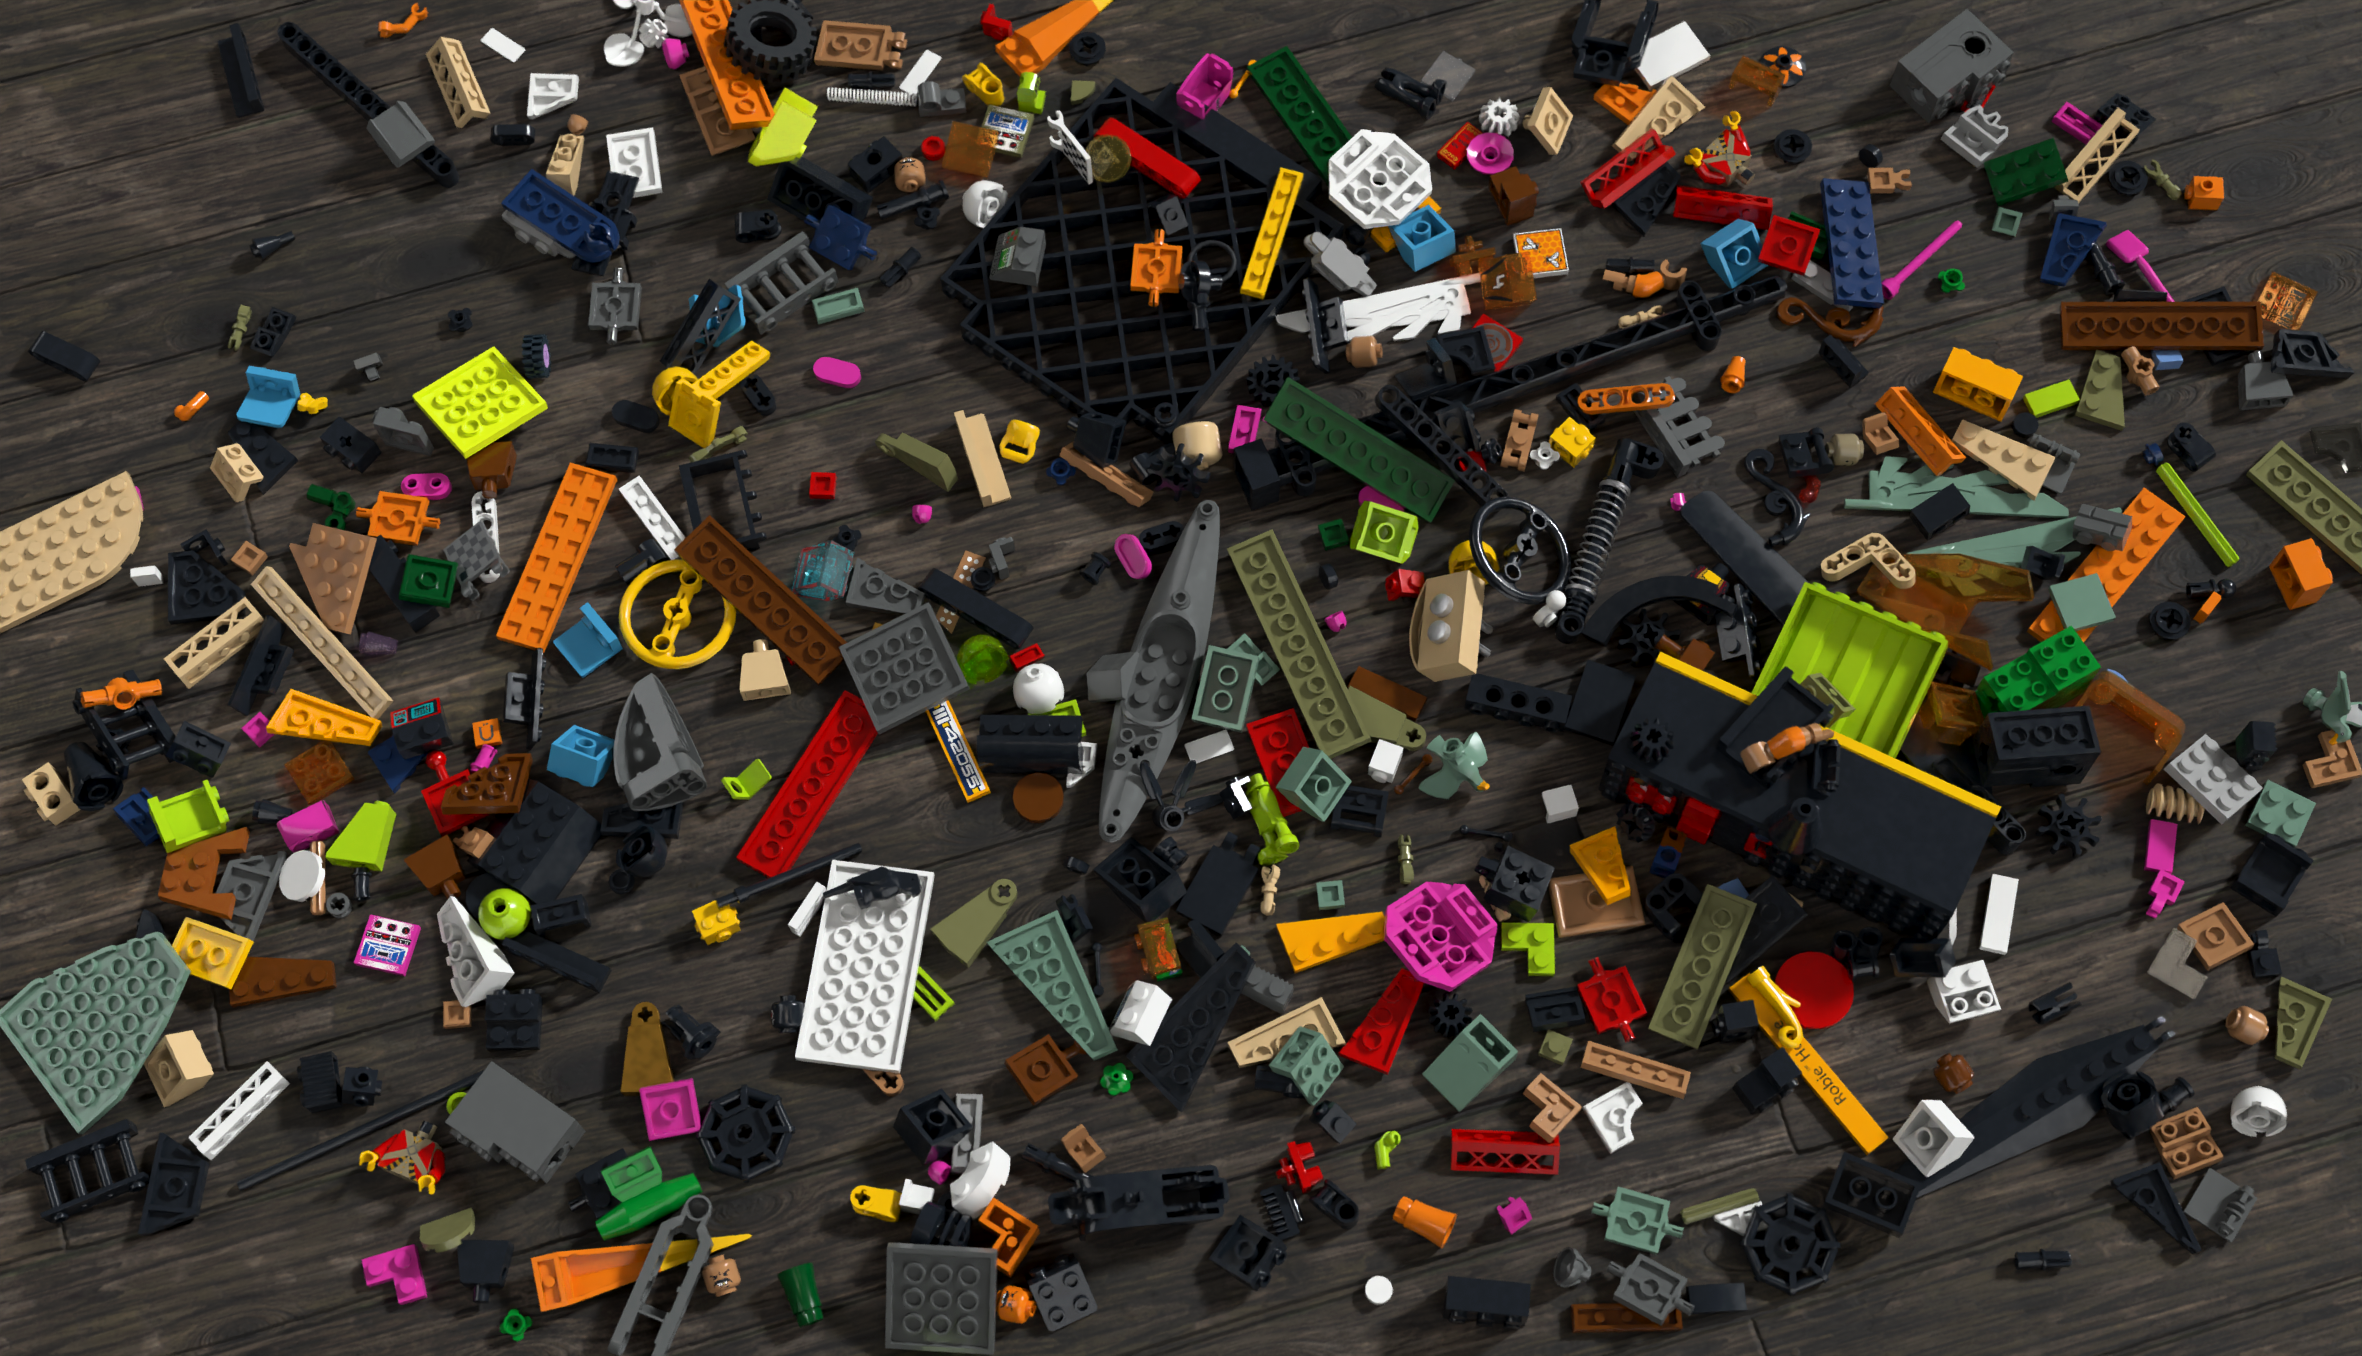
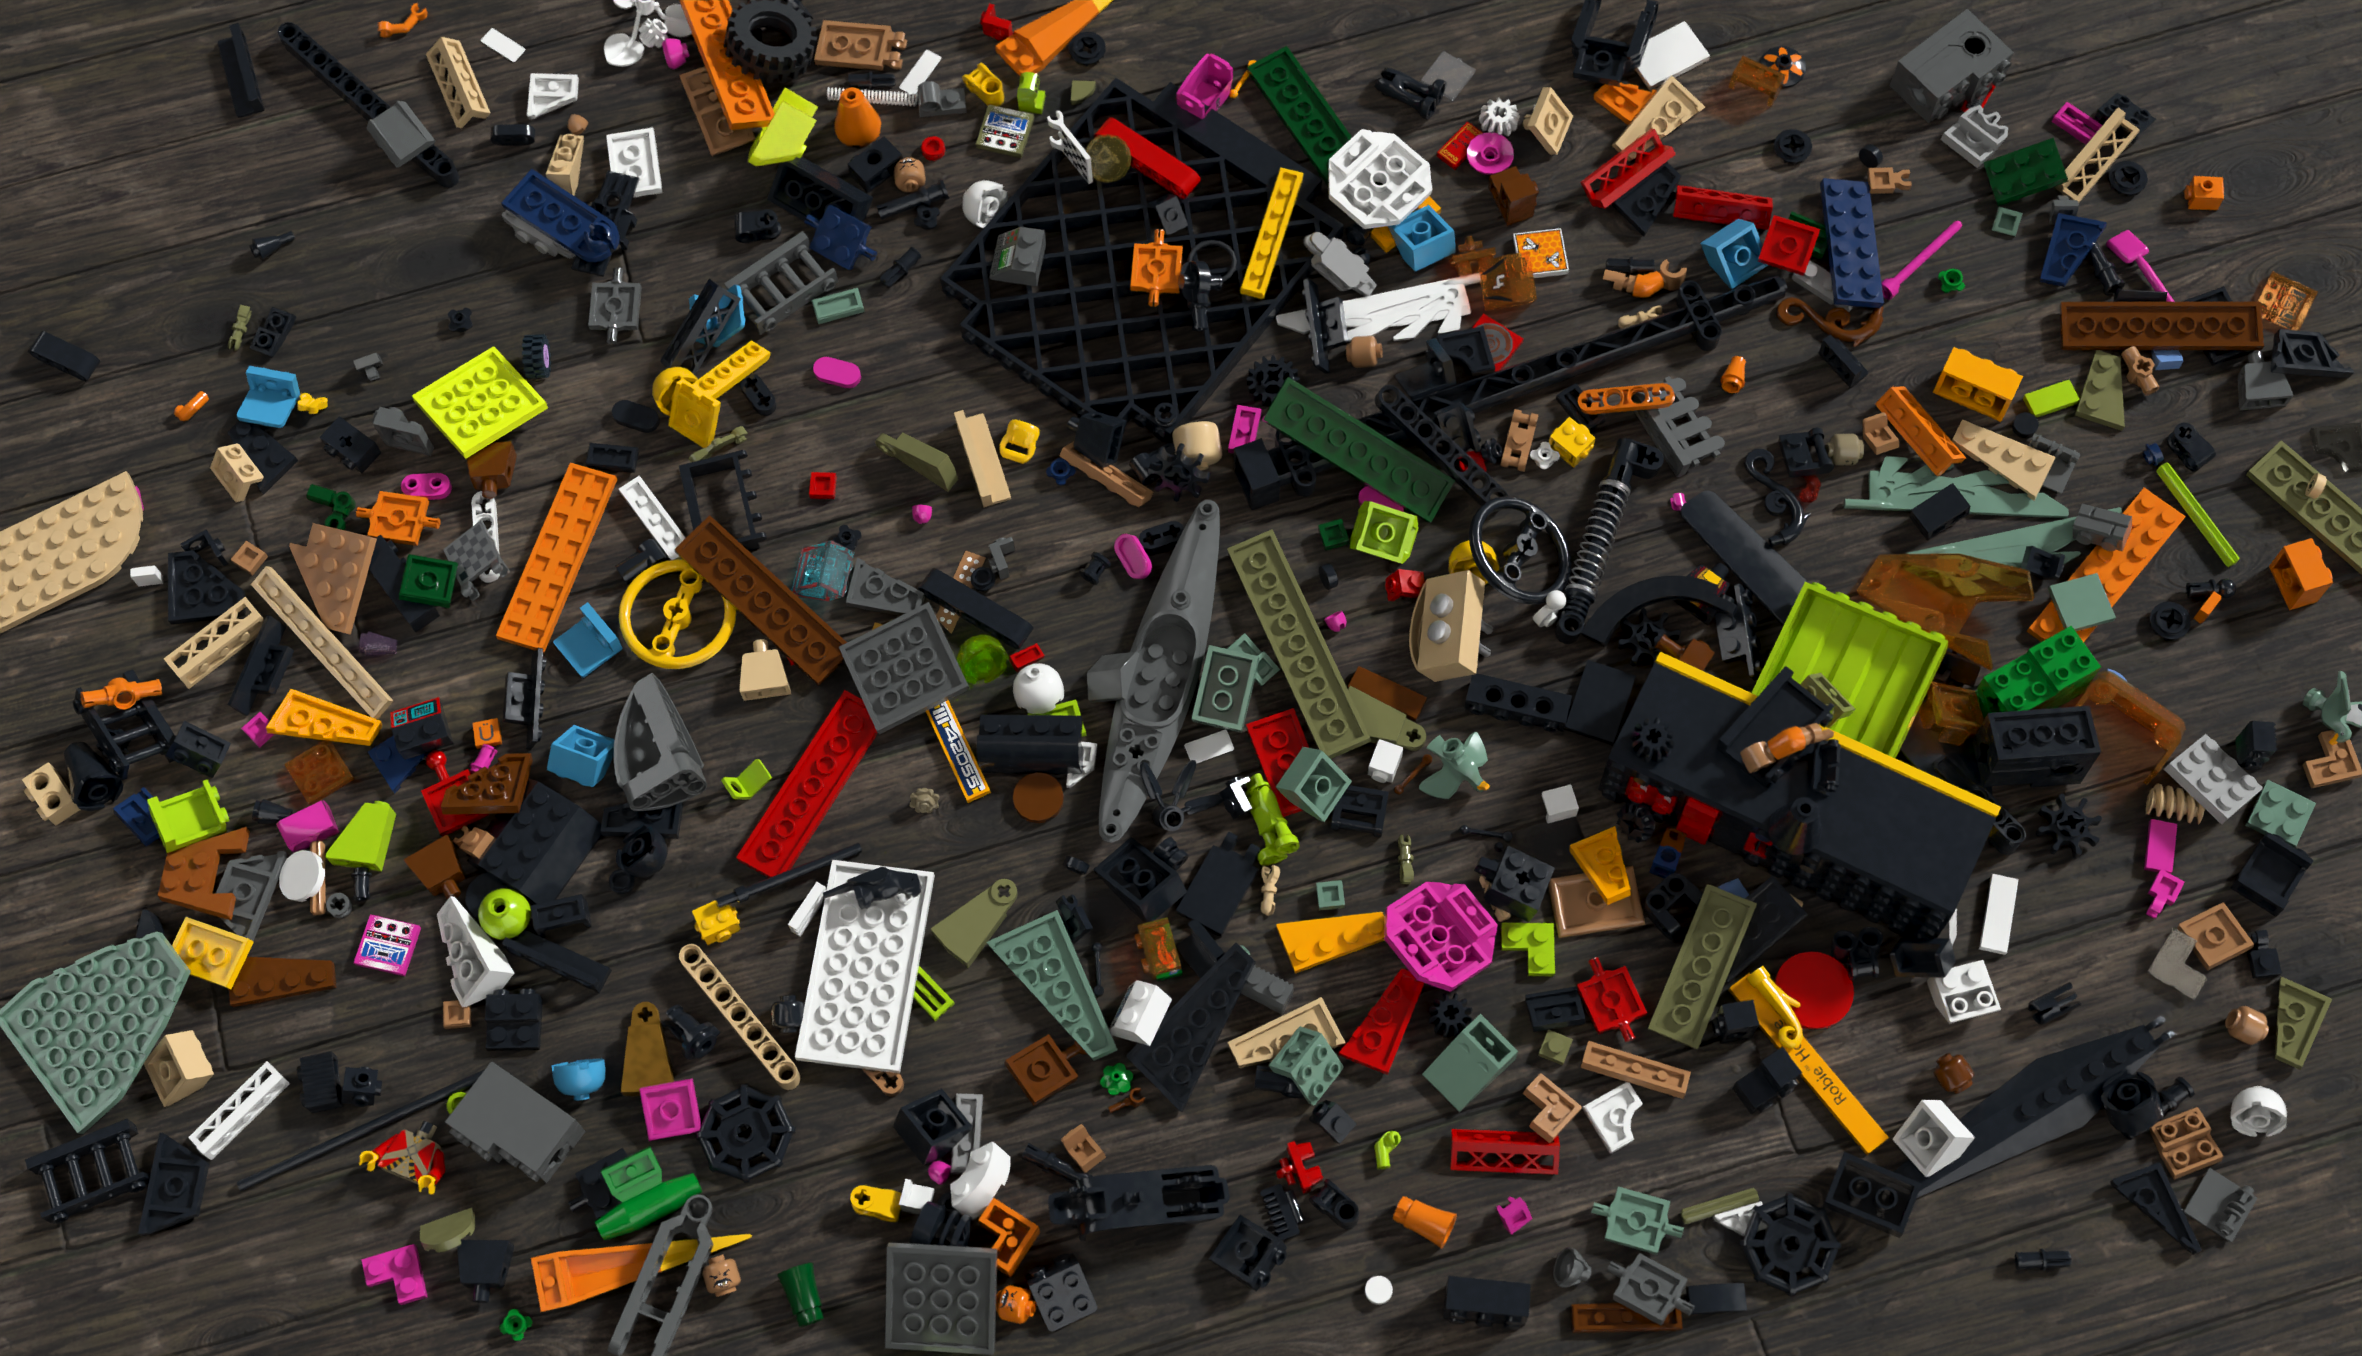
clear orange tile [942,121,999,179] -> none
torso [1684,111,1755,187] -> none
tan beam [1821,533,1916,589] -> none
olive piece [2143,159,2182,200] -> none
none -> dark azure cylinder [552,1058,605,1100]
none -> tan beam [679,944,801,1090]
none -> orange cone [834,87,881,147]
none -> dark tan plant [910,788,939,813]
none -> reddish brown hand [1108,1088,1145,1113]
none -> tan tile [2305,473,2327,499]

